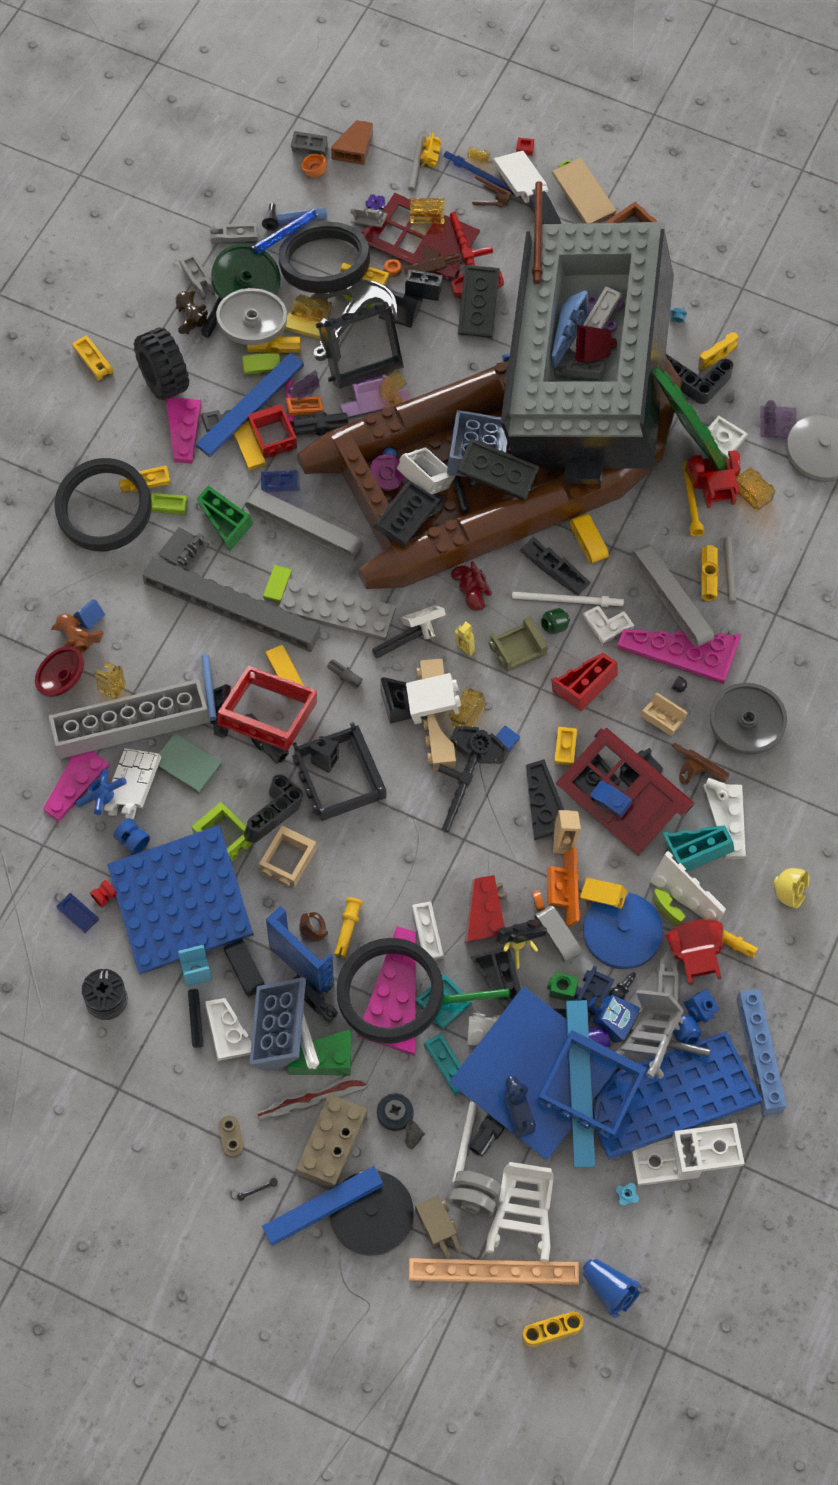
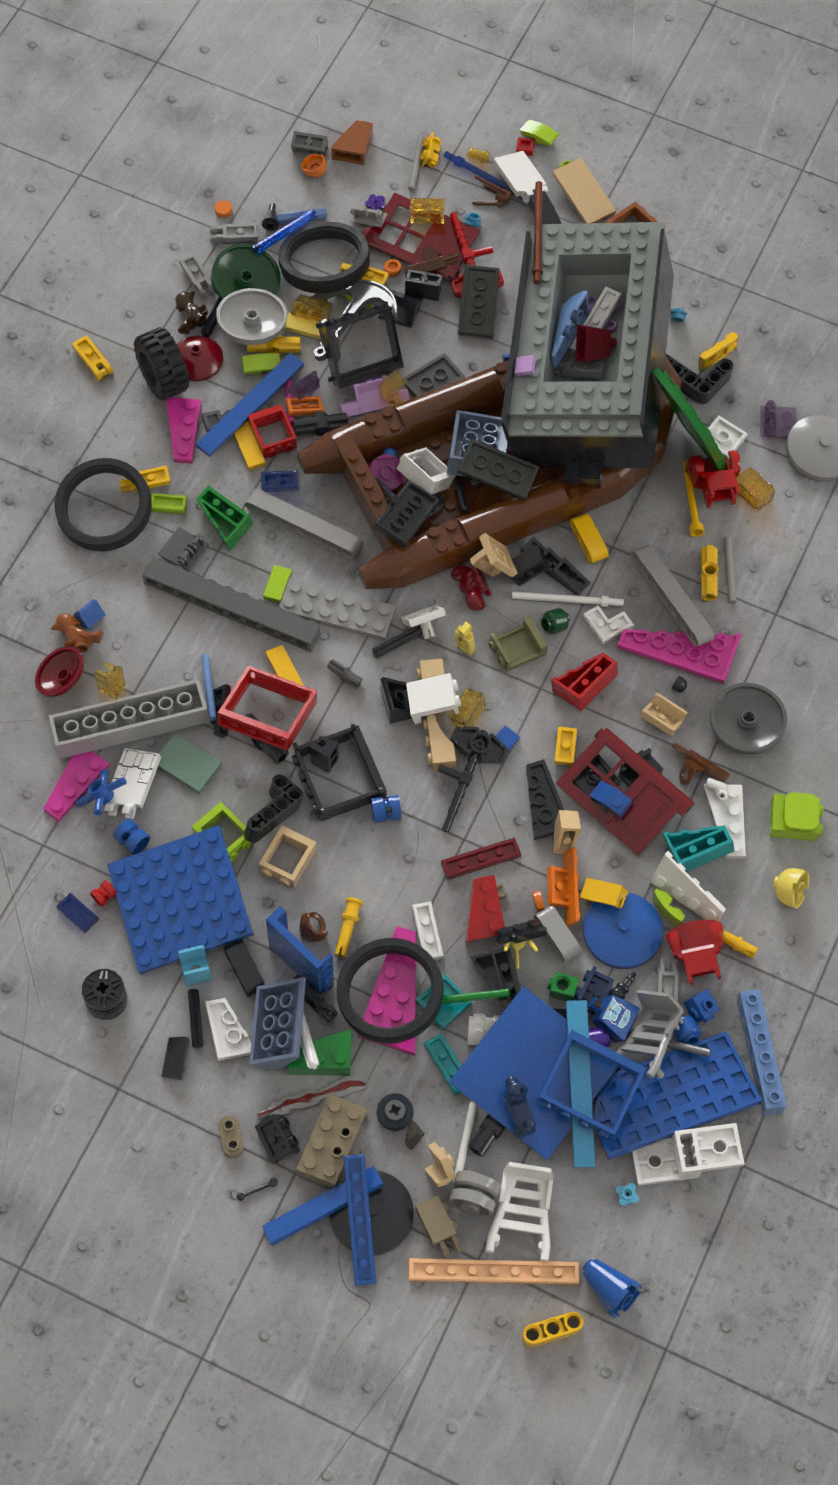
none -> black slope [161,1037,189,1080]
none -> dark red dish [177,335,223,381]
none -> orange tile [215,200,232,218]
none -> black bracket [255,1114,300,1163]
none -> blue tile [343,1154,377,1286]
none -> blue wheel [371,795,402,823]
none -> black bar [375,476,398,503]
none -> dark grey plate [402,353,465,397]
none -> tan bracket [425,1142,457,1187]
none -> dark red tile [441,837,521,880]
none -> dark azure plate [464,212,482,228]
none -> tan bracket [470,533,518,577]
none -> black hinge [510,545,550,586]
none -> lavender tile [514,355,536,376]
none -> lime slope [520,120,559,146]
none -> lime brick [769,792,823,841]

